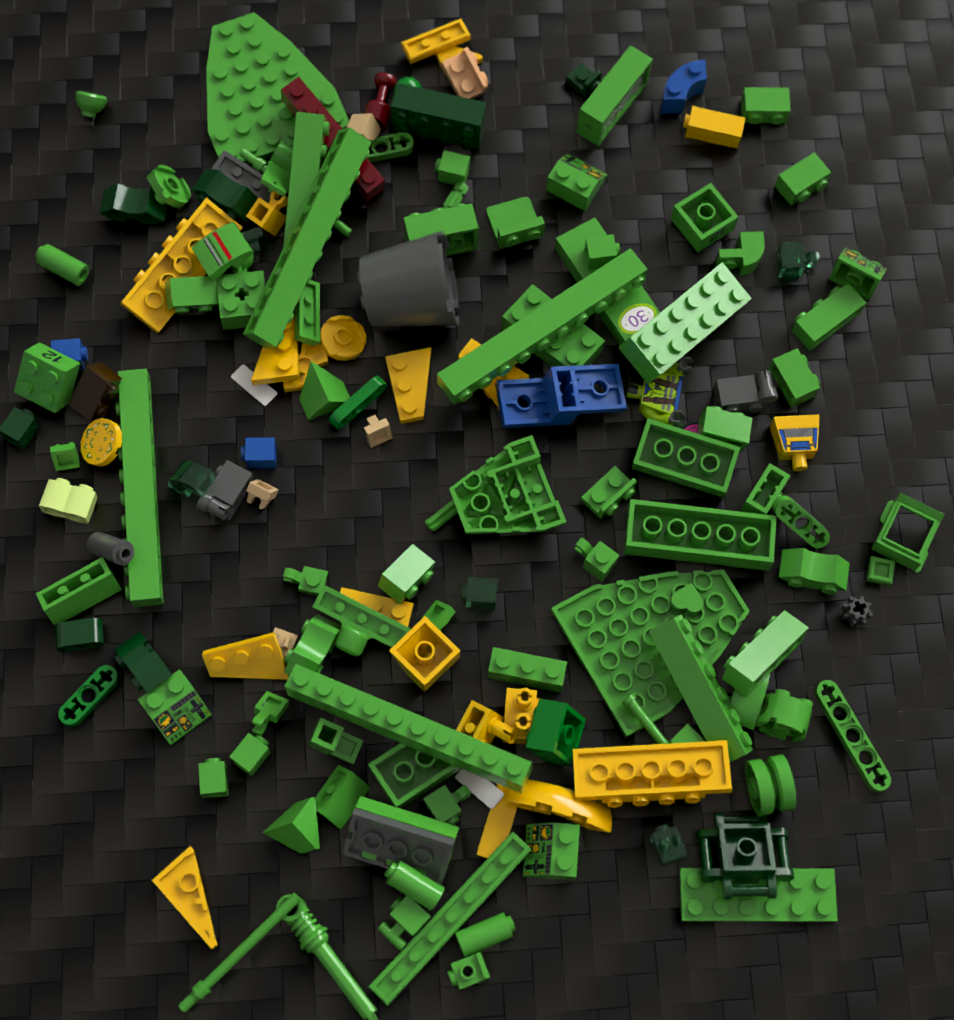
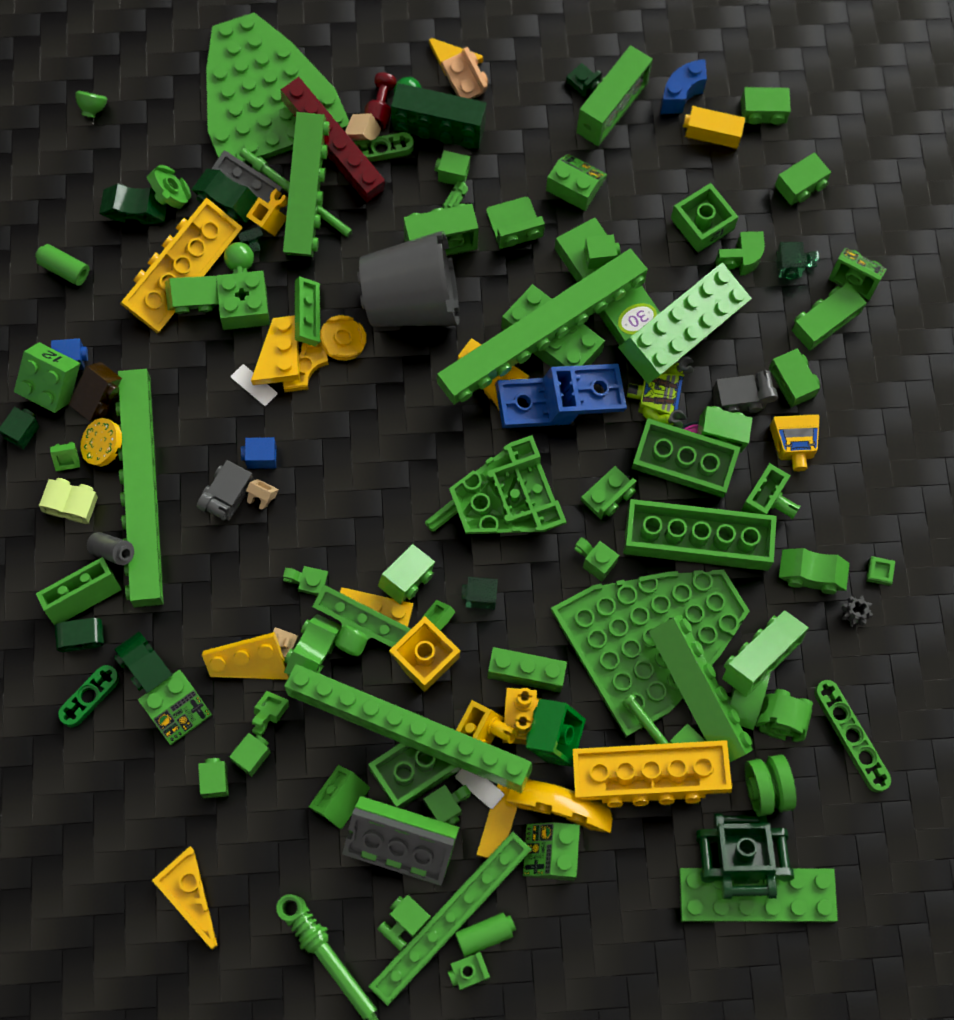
clear green brick [167,460,216,498] -> none
bright green bar [178,893,301,1013] -> none
bright green slope [192,222,254,281] -> none
bright green brick [243,127,371,348] -> none
bright green door [260,141,293,197] -> none
bright green slope [262,797,320,854] -> none
bright green slope [299,361,350,421] -> none
bright green brick [308,718,364,765] -> none
green beam [329,375,387,430] -> none
tan tile [364,415,392,448] -> none
bright green brick [384,860,444,910] -> none
yellow wing [385,347,431,424] -> none
yellow tile [401,19,471,64] -> none
clear green brick [649,824,688,867] -> none
bright green tile [670,583,703,614] -> none
bright green beam [772,495,830,548] -> none
bright green piece [871,492,945,573] -> none

